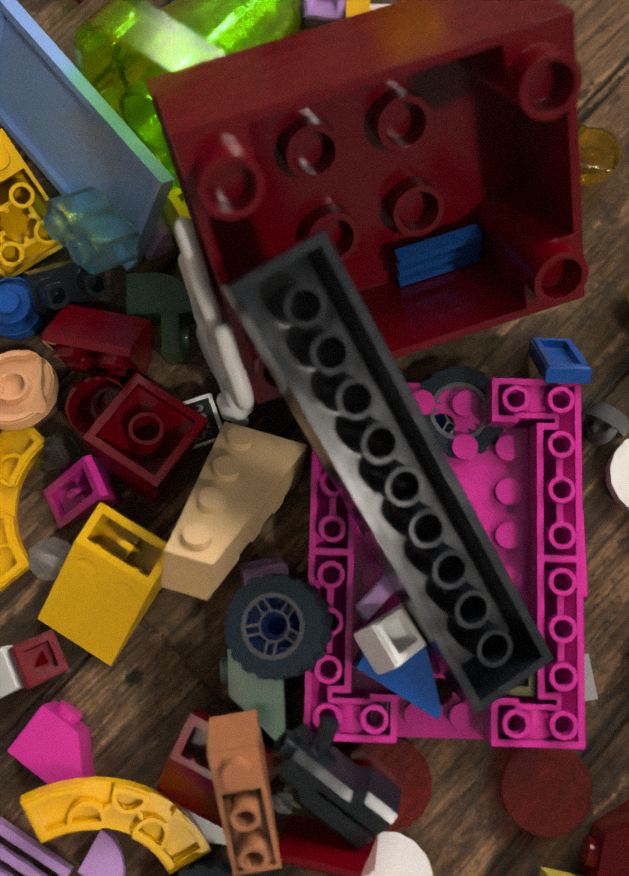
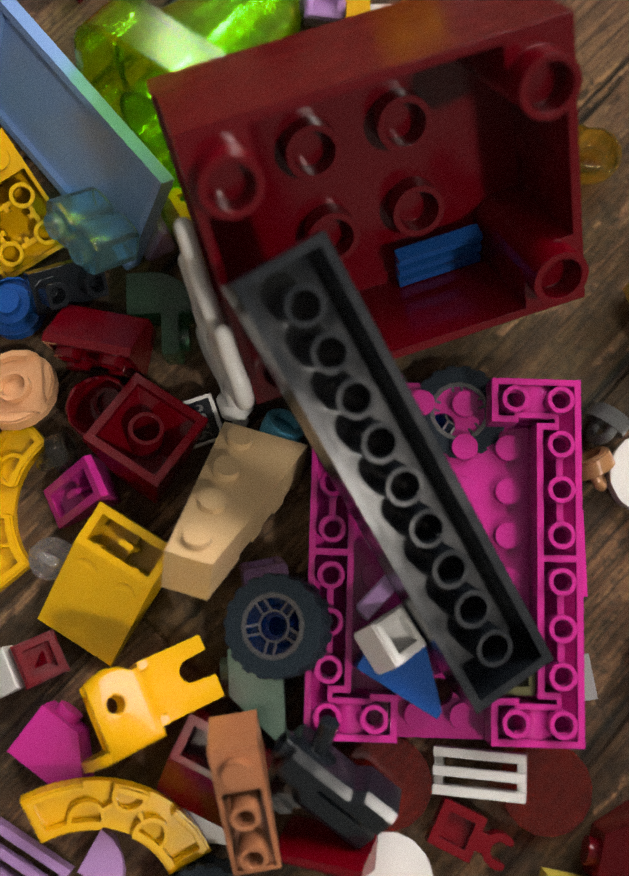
blue tile [528,337,592,384] -> none
none -> yellow piece [79,634,225,773]
none -> medium azure tile [259,408,304,442]
none -> dark red plate [425,795,514,871]
none -> white tile [432,745,527,804]
none -> medium nougat tile [582,446,616,492]

